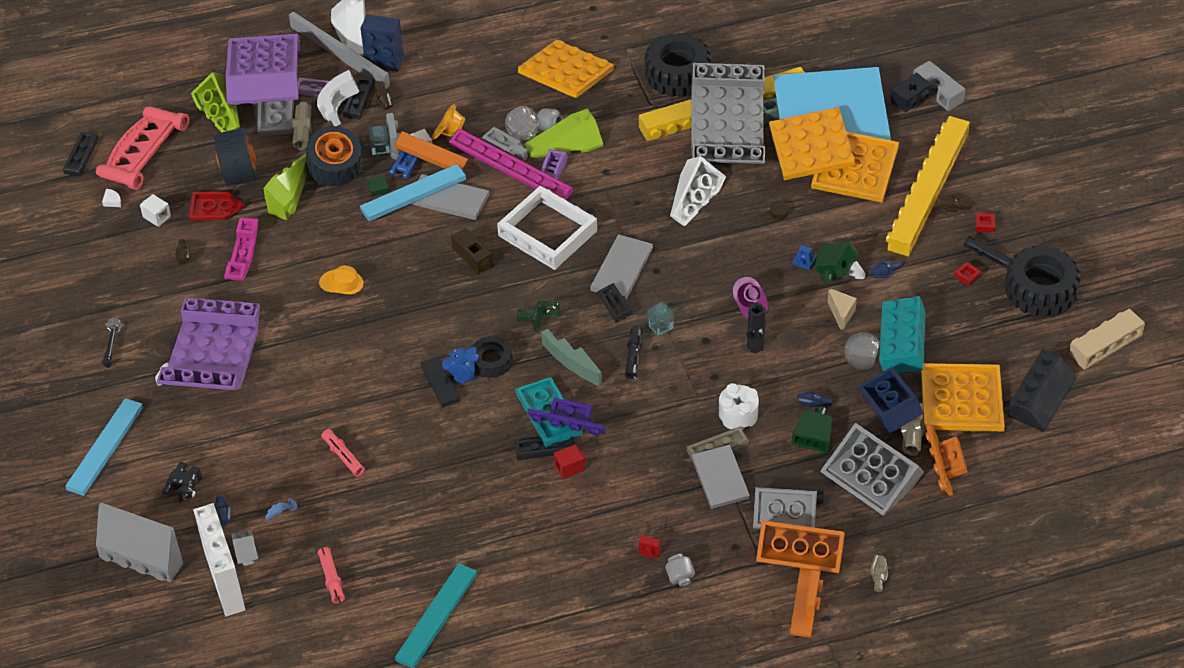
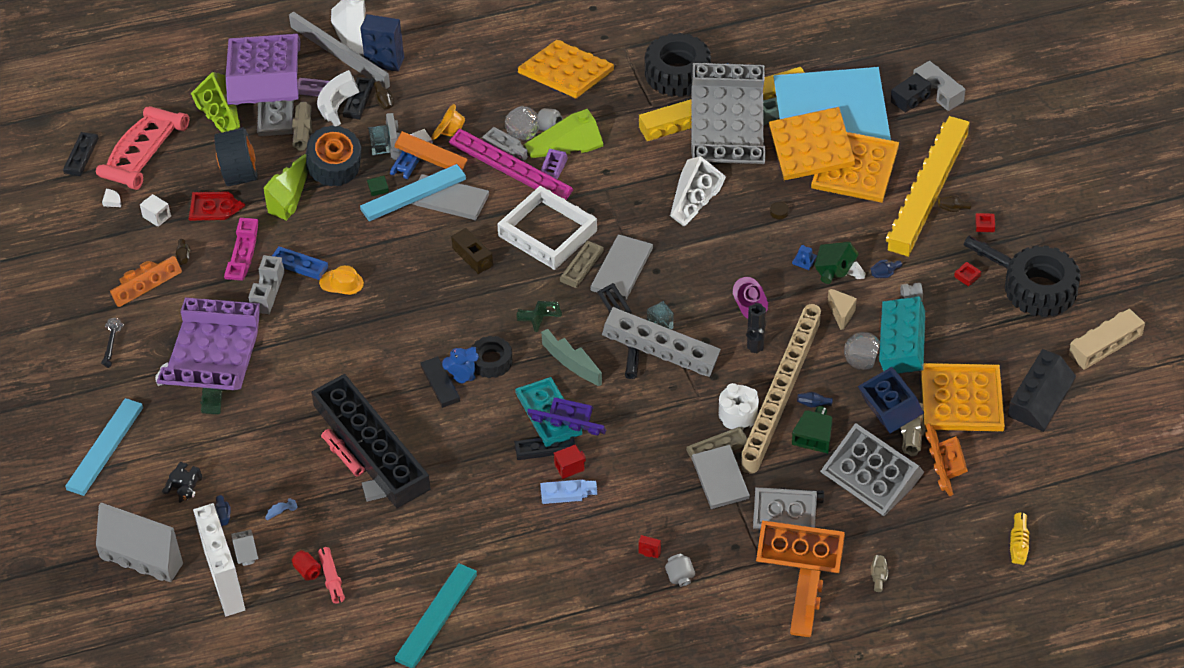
none -> orange bracket [110,256,182,307]
none -> clear green bracket [200,388,227,414]
none -> light grey arch [248,255,284,314]
none -> blue plate [272,246,328,280]
none -> red brick [292,551,321,581]
none -> black brick [311,374,431,509]
none -> light grey tile [362,480,386,502]
none -> light blue hinge [540,480,597,504]
none -> dark tan tile [560,241,604,288]
none -> light grey brick [602,307,721,377]
none -> tan beam [741,304,821,474]
none -> light grey wheel [900,283,923,301]
none -> yellow hinge [1010,513,1029,565]

